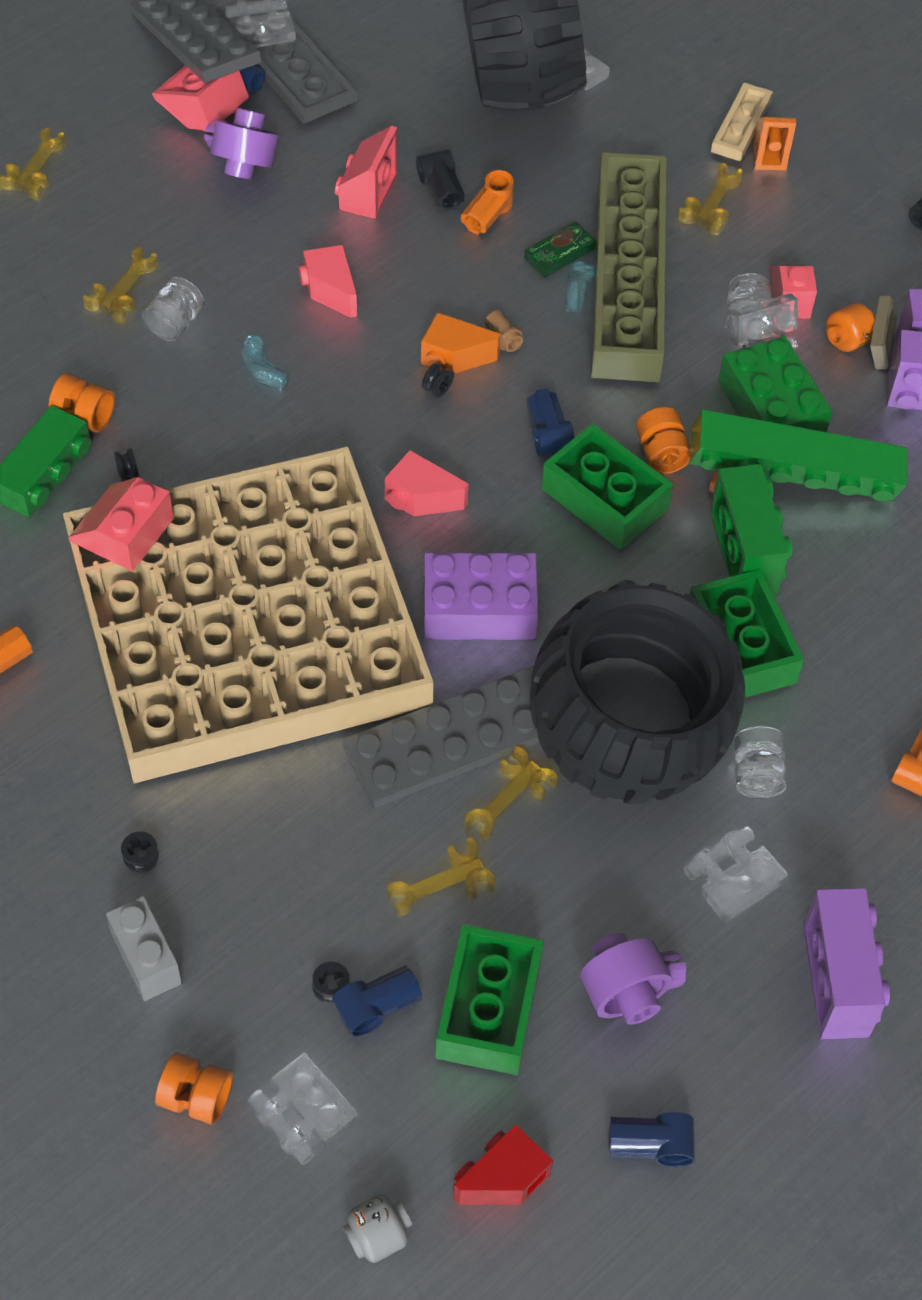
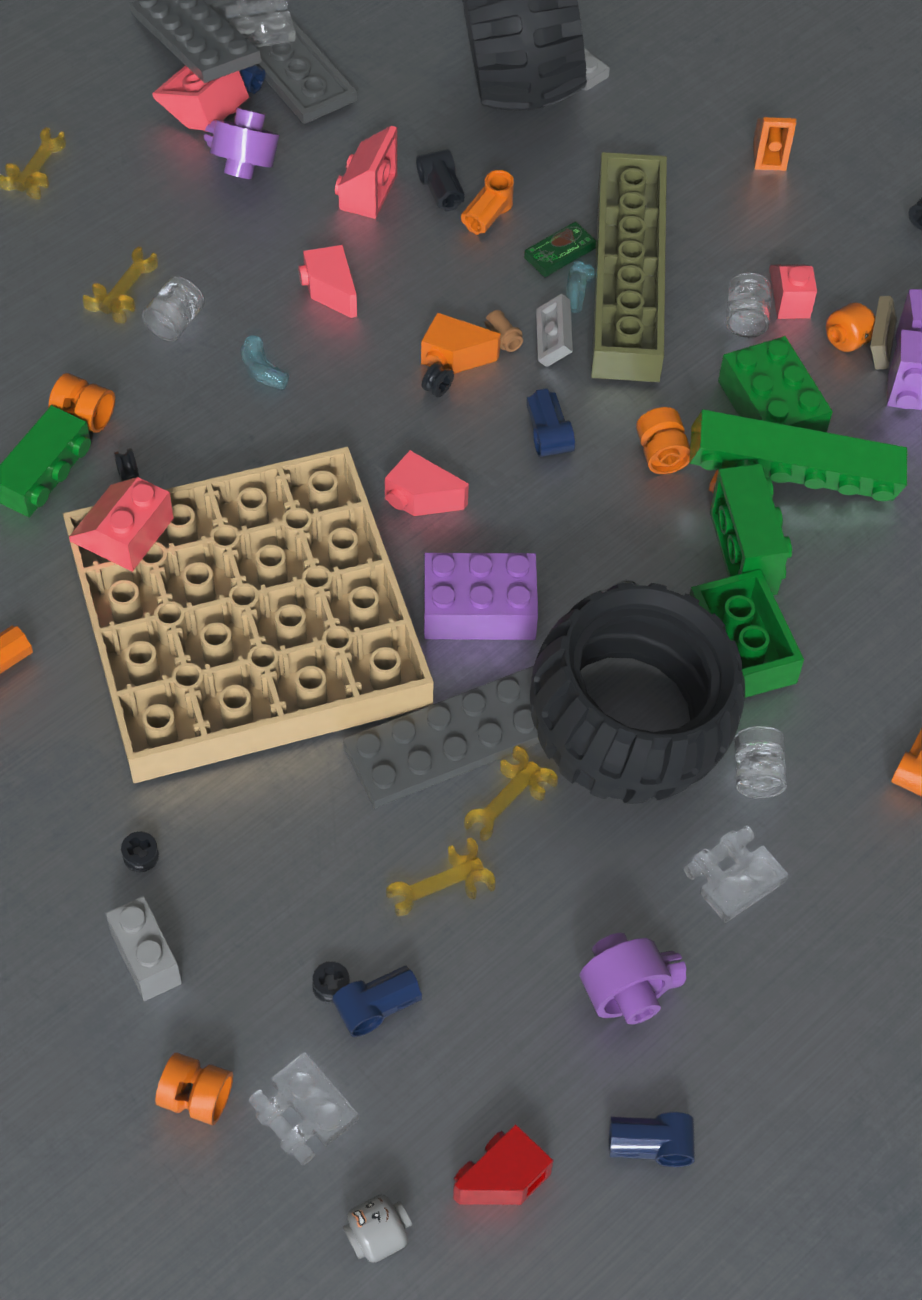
green brick [435,924,544,1075] -> none
green brick [542,423,673,551] -> none
clear yellow bar [678,163,742,235] -> none
tan plate [711,83,773,162] -> none
clear plate [731,293,799,350] -> none
medium lavender brick [803,888,890,1039] -> none
none -> light grey plate [536,293,573,367]

